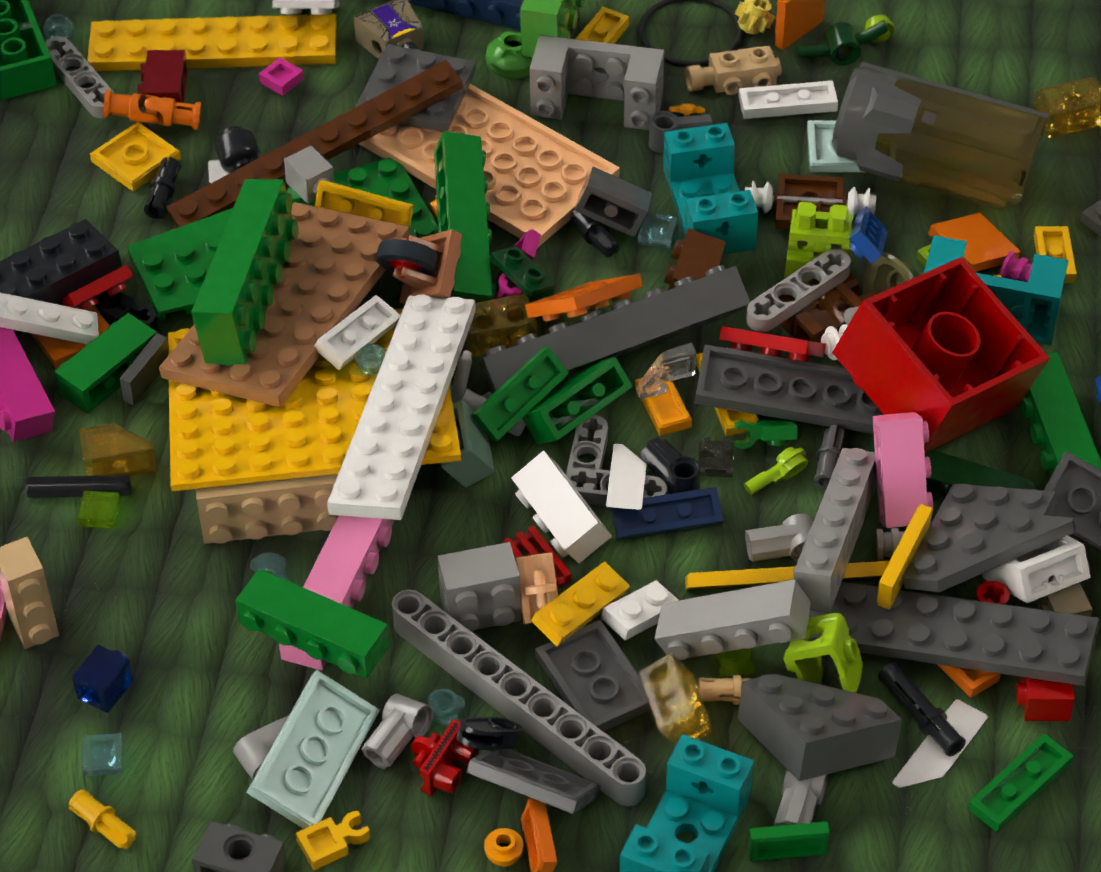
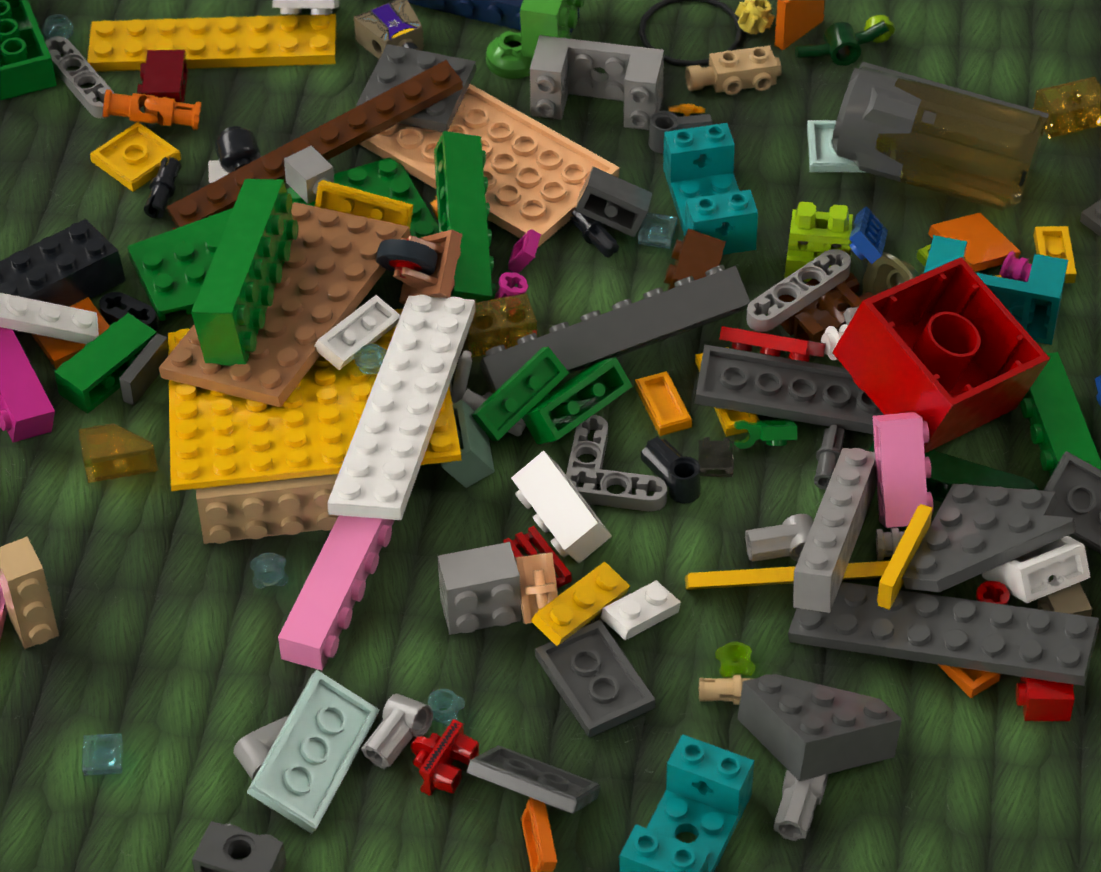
black axle [25,475,131,498] -> none
red plate [62,265,133,310] -> none
yellow axle [69,789,137,849] -> none
clear blue brick [72,645,133,713] -> none
clear neon green tile [78,491,121,528] -> none
green brick [235,569,390,679] -> none
dark pink plate [259,57,304,96] -> none
yellow plate [296,811,370,871] -> none
light grey beam [392,589,646,806] -> none
black piece [456,717,523,750] -> none
light orange plate [484,828,524,867] -> none
dark green bracket [490,246,556,319] -> none
orange plate [525,274,643,321] -> none
yellow plate [576,7,630,44] -> none
white sticker [606,444,647,510] -> none
dark blue plate [610,487,723,541] -> none
clear slope [636,343,696,399] -> none
clear yellow brick [639,653,713,745] -> none
light grey brick [655,580,811,661] -> none
white plate [739,81,838,119] -> none
lime plate [744,447,809,495] -> none
reddish brown plate [745,174,876,230] -> none
green tile [748,821,830,861] -> none
lime piece [784,613,863,693] -> none
black pin [878,662,966,757] -> none
white sticker [892,699,988,788] -> none
green plate [968,733,1074,833] -> none

